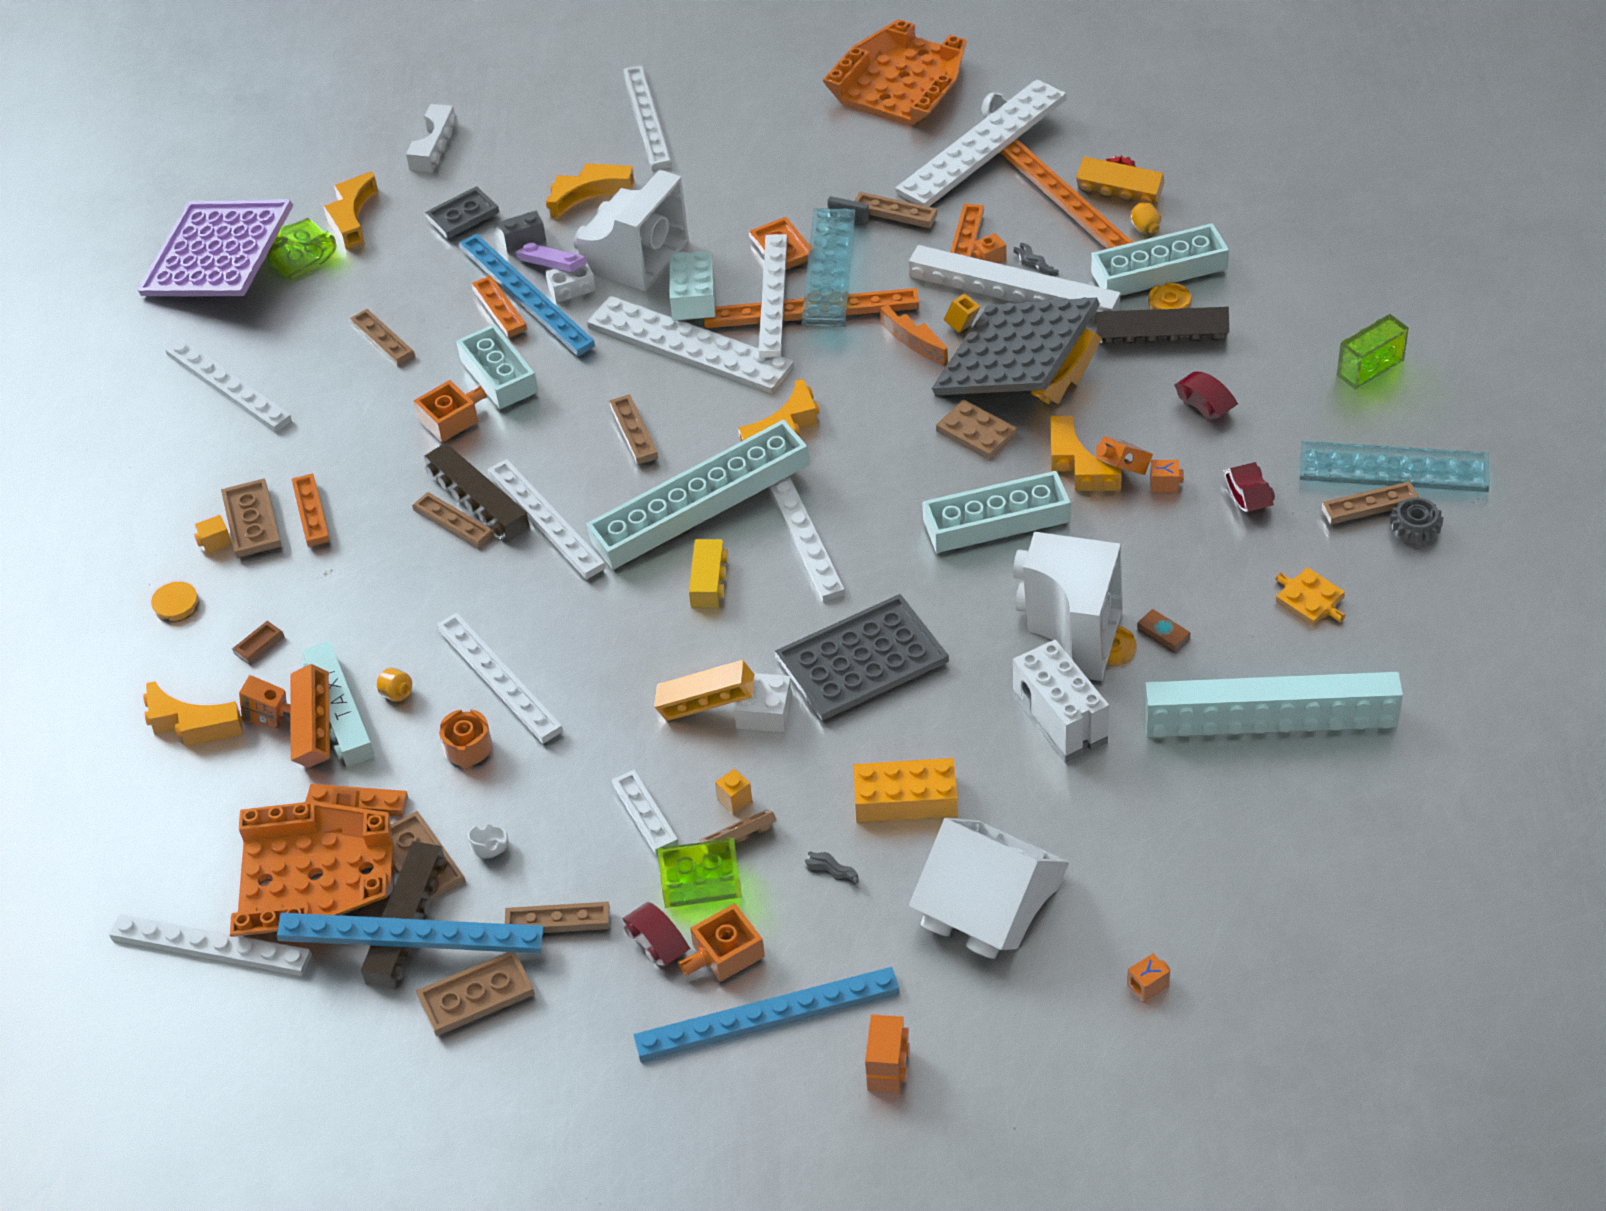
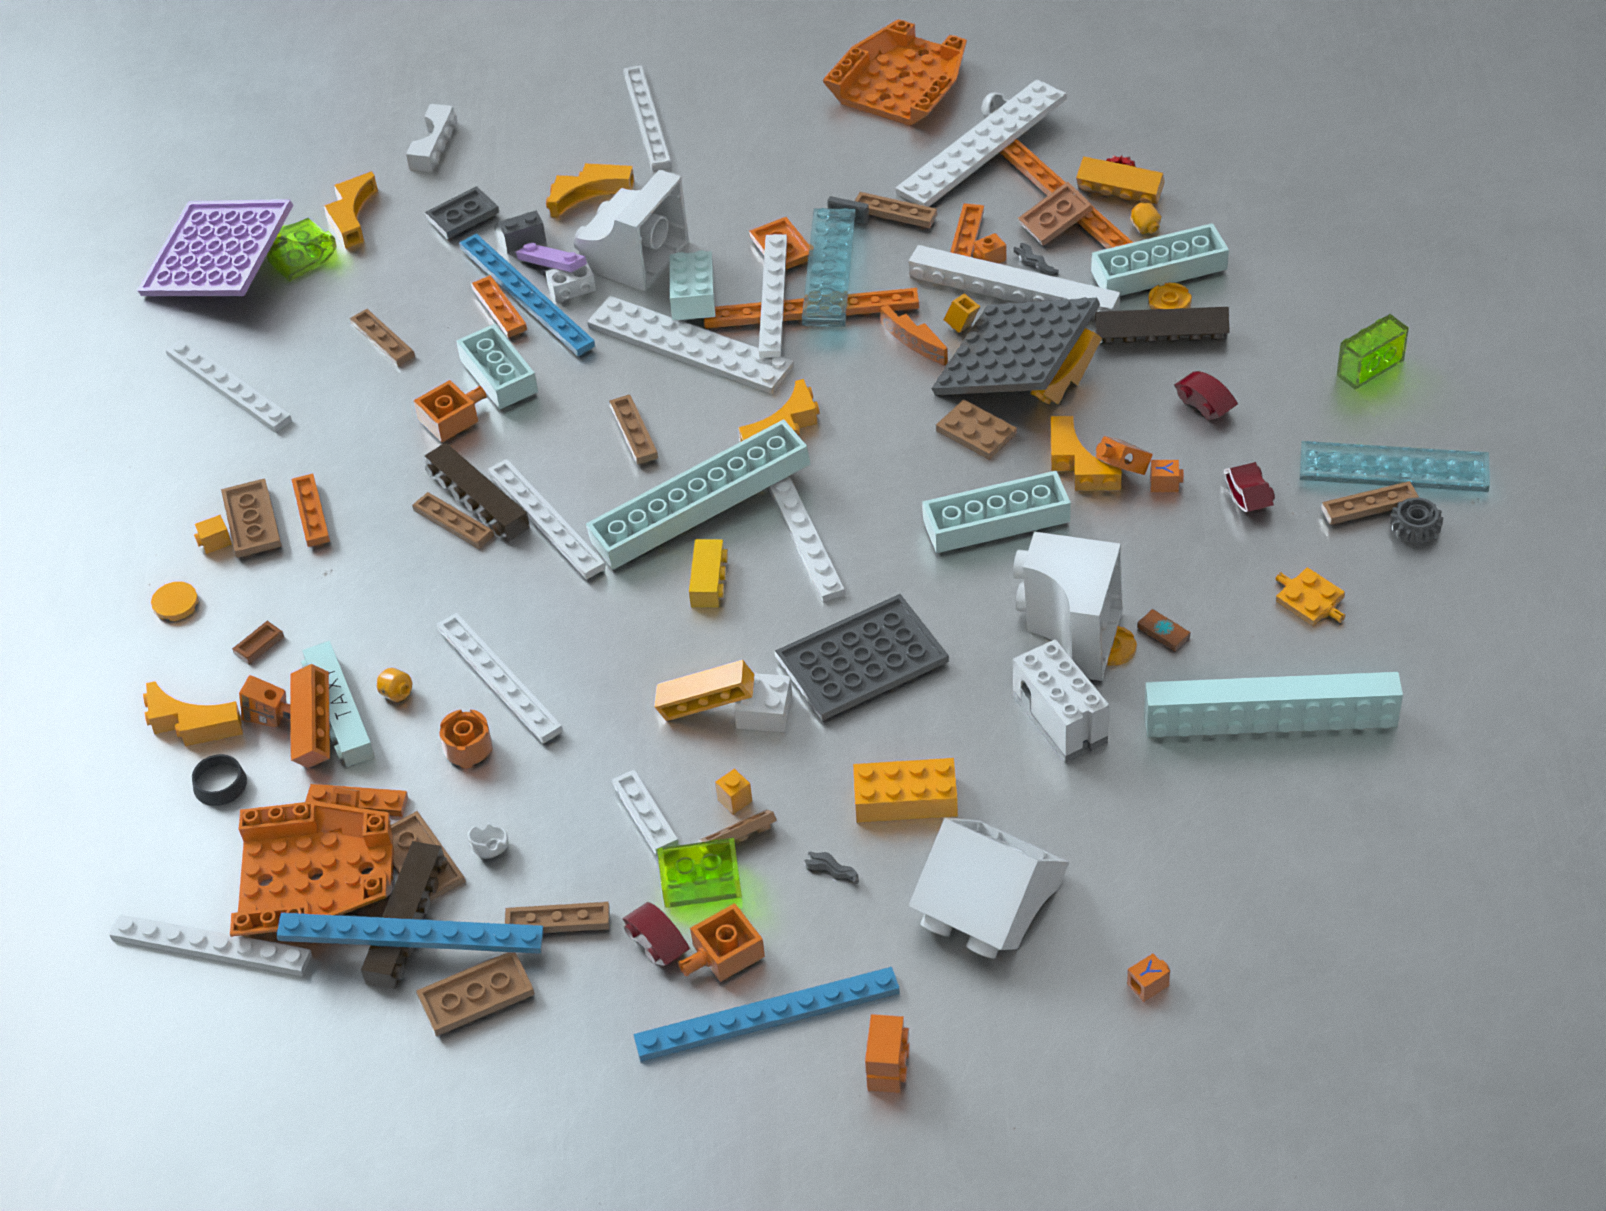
none -> black tyre [192,754,247,806]
none -> nougat plate [1018,182,1094,246]

